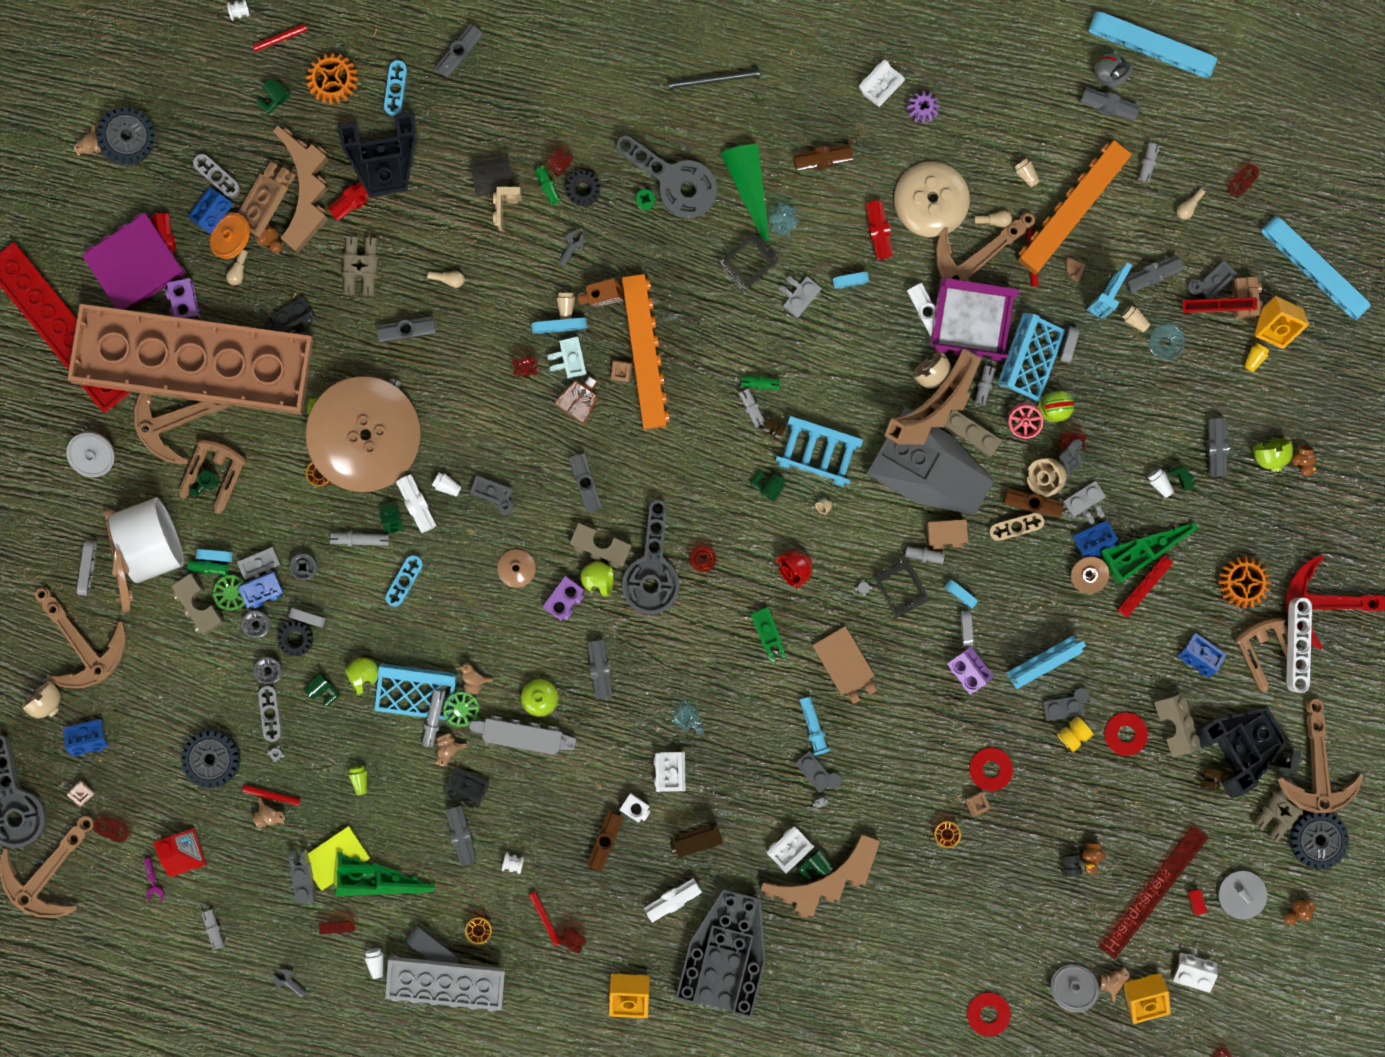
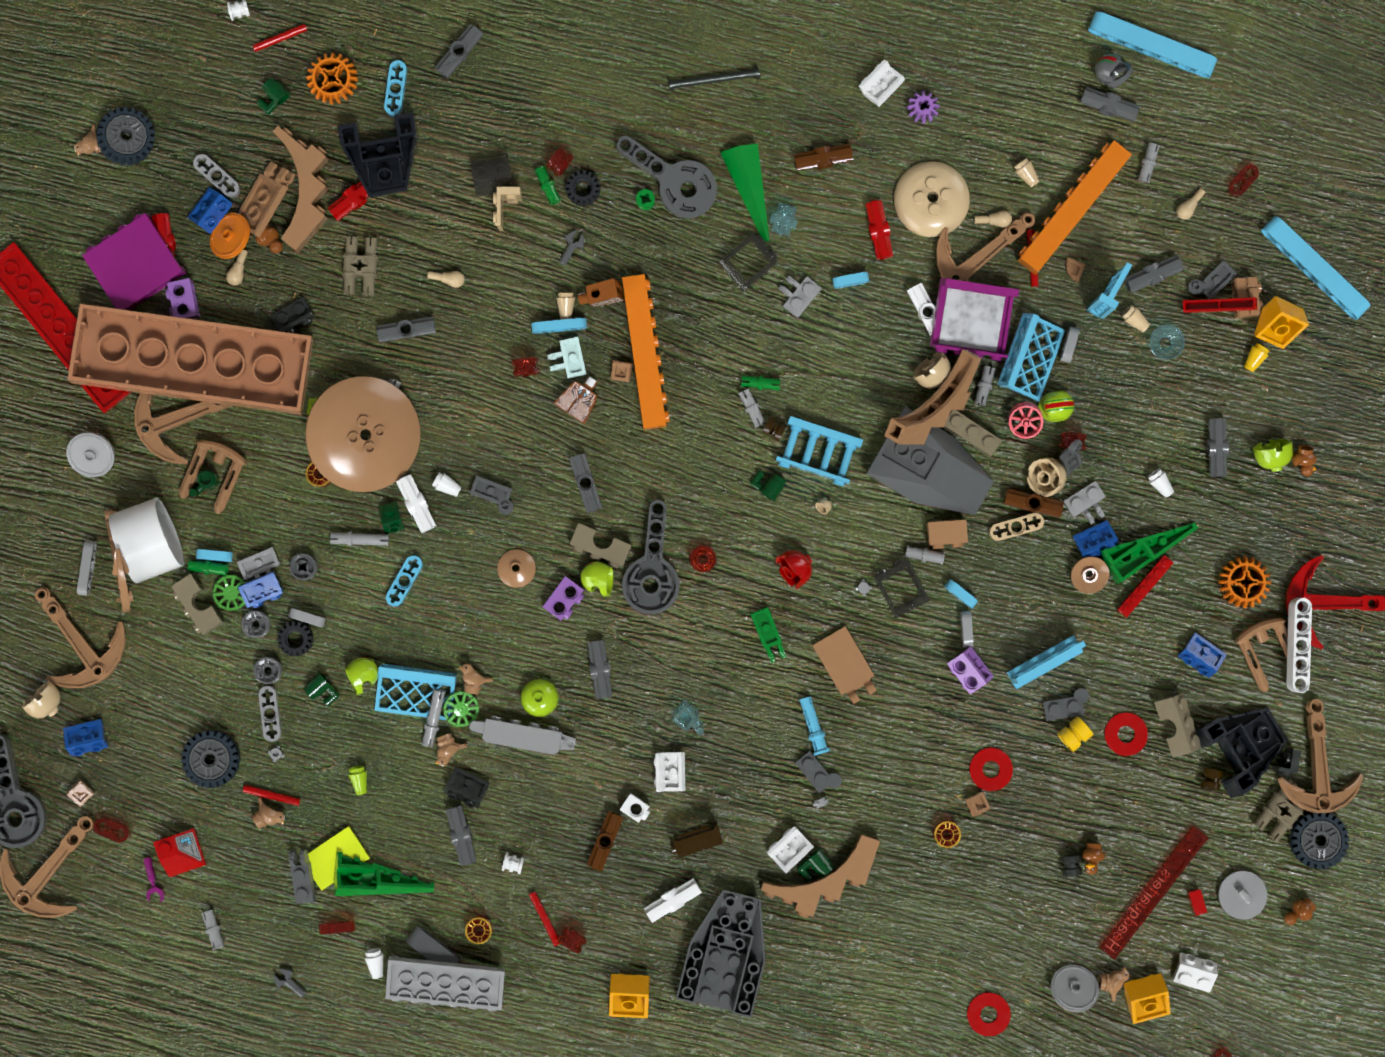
dark green bracket [1166,465,1195,492] -> none

